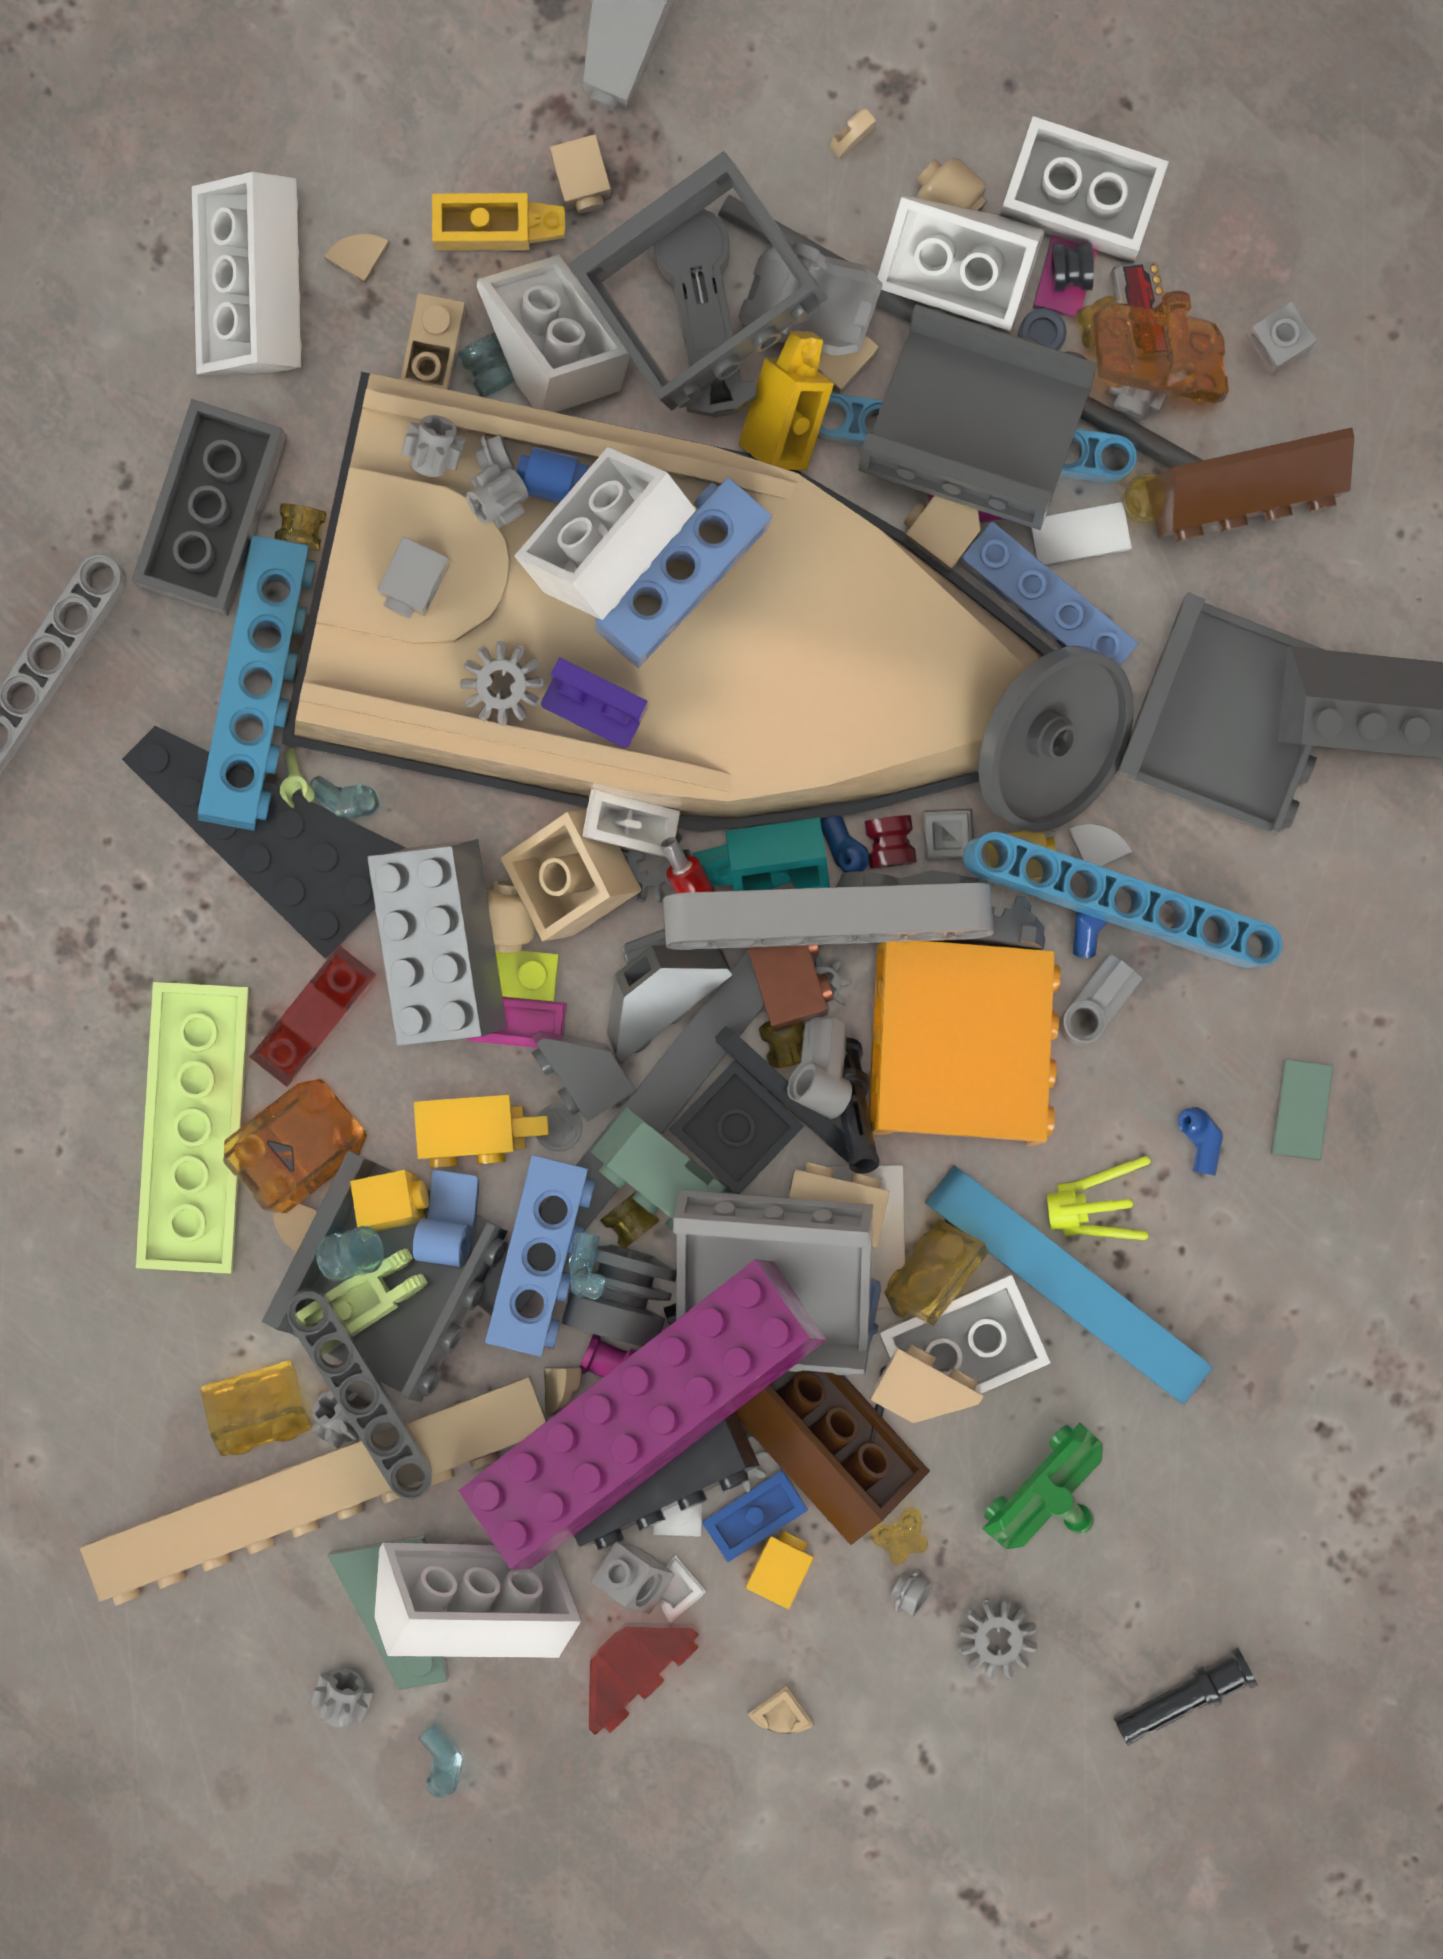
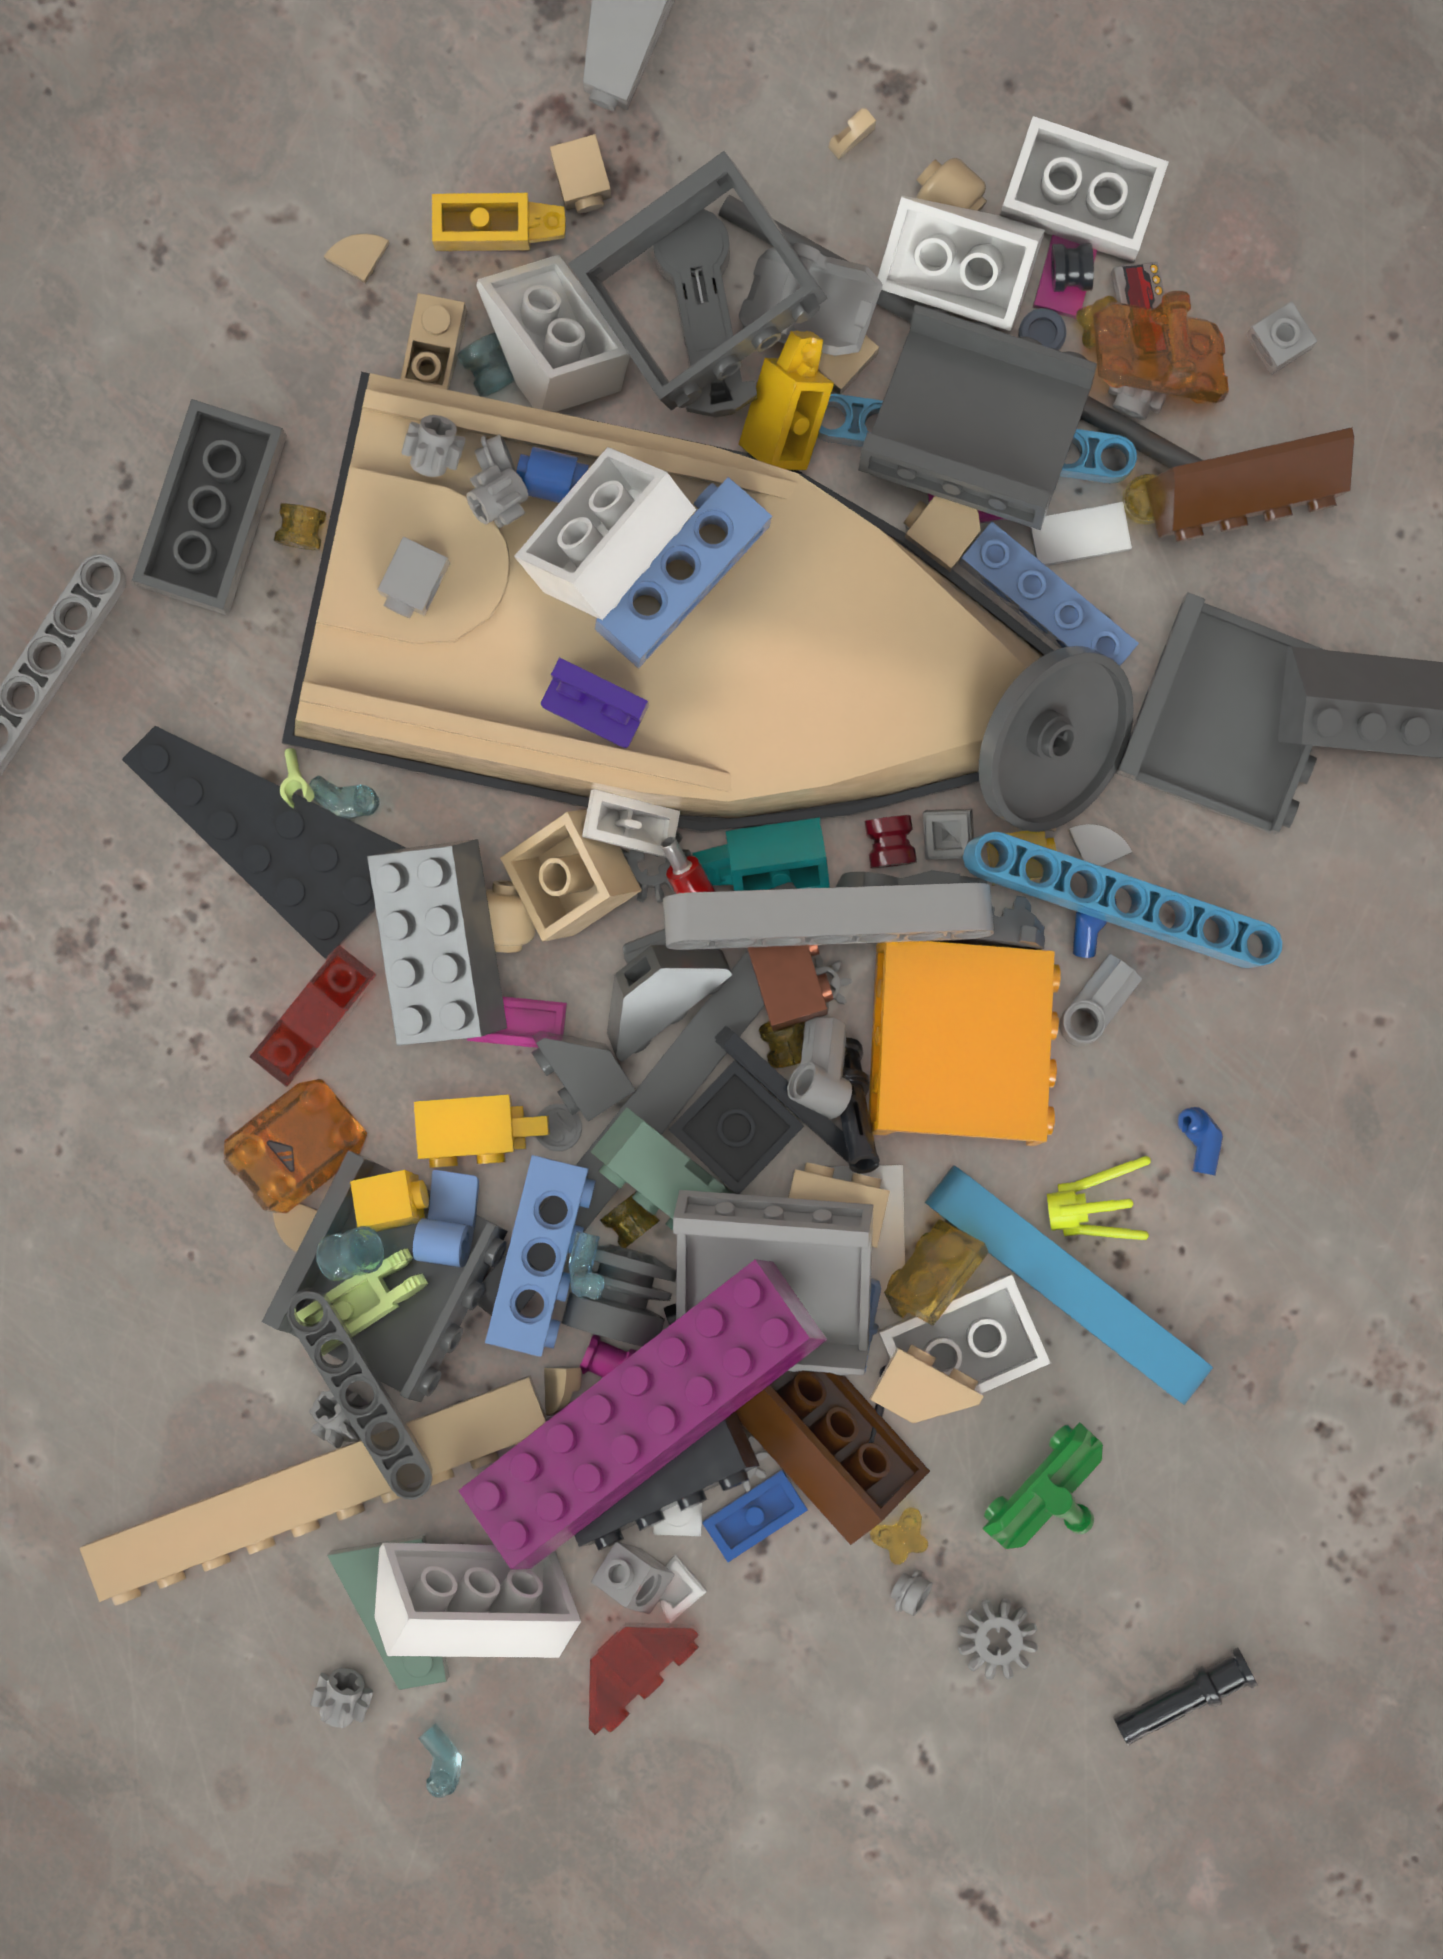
yellowish green plate [136,982,250,1274] -> none
white slope [192,172,302,375] -> none
dark azure brick [198,535,316,831] -> none
clear yellow bracket [200,1360,312,1456] -> none
light grey gear [460,641,544,725] -> none
neon yellow plate [496,951,559,1002] -> none
yellow brick [745,1530,814,1610] -> none
tan tile [747,1685,814,1733] -> none
blue arm [820,817,870,873] -> none
sand green tile [1272,1059,1333,1160] -> none

